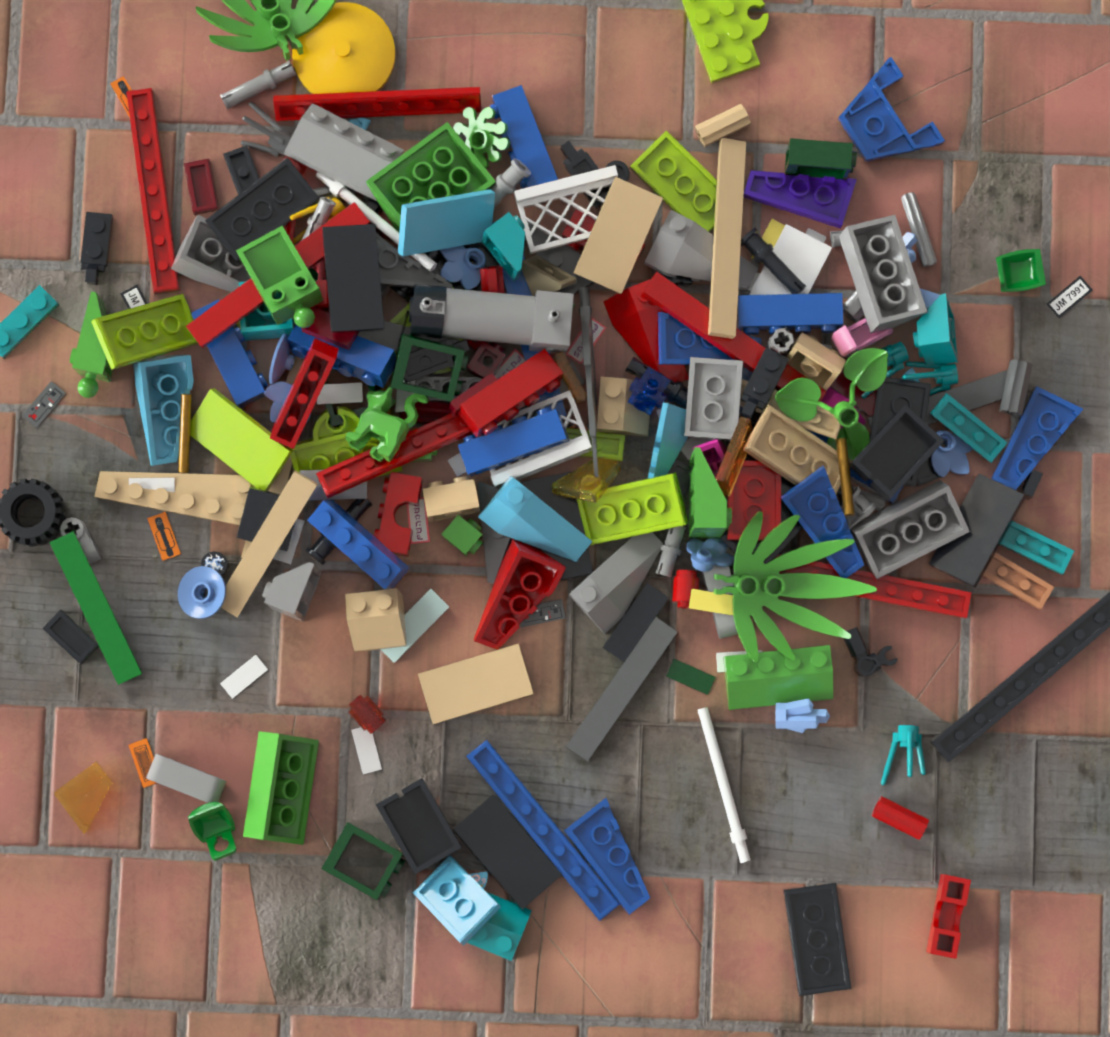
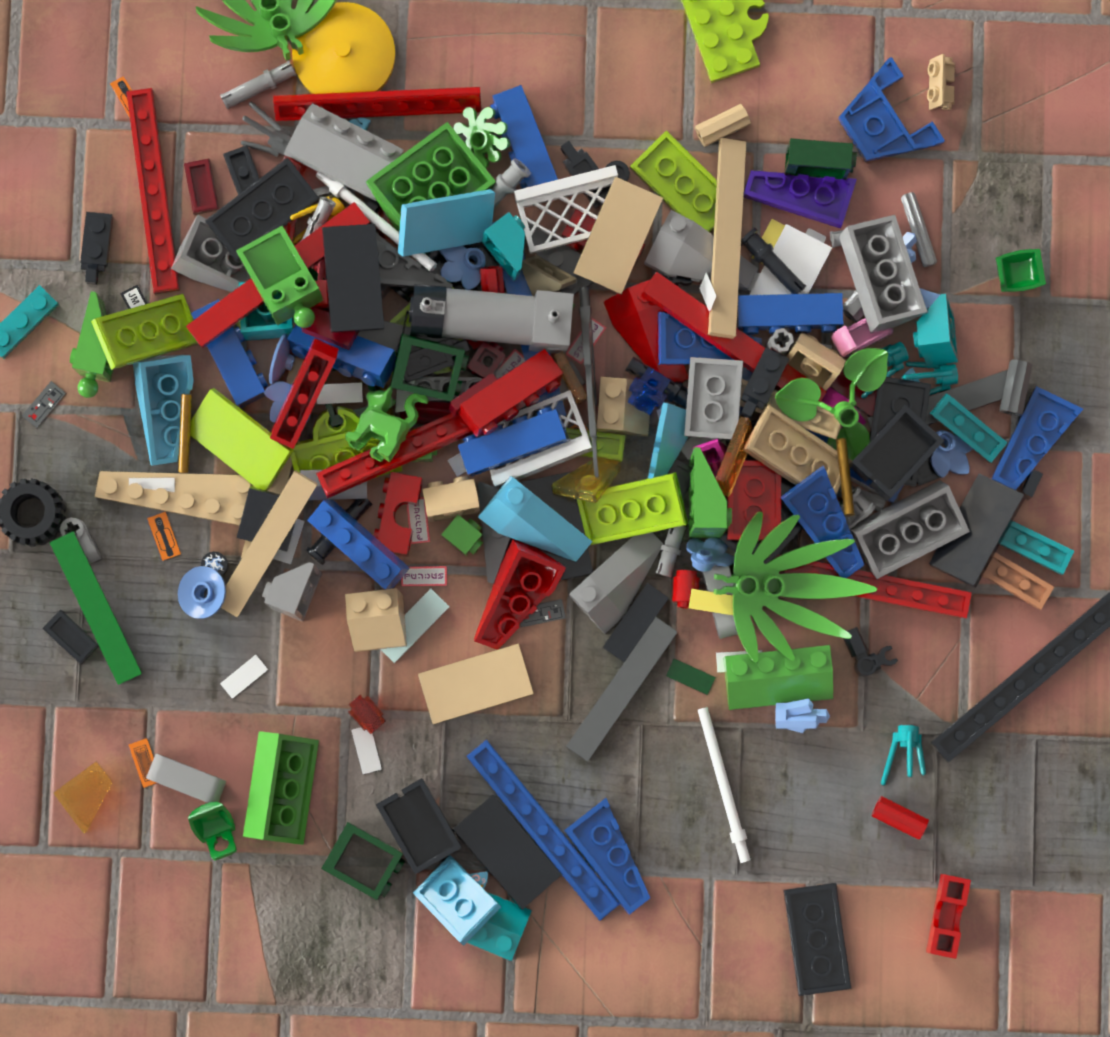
sticker [1046,276,1093,318] -> none
none -> white sticker [401,566,447,586]
none -> white sticker [699,273,716,312]
none -> tan hinge [927,54,955,110]

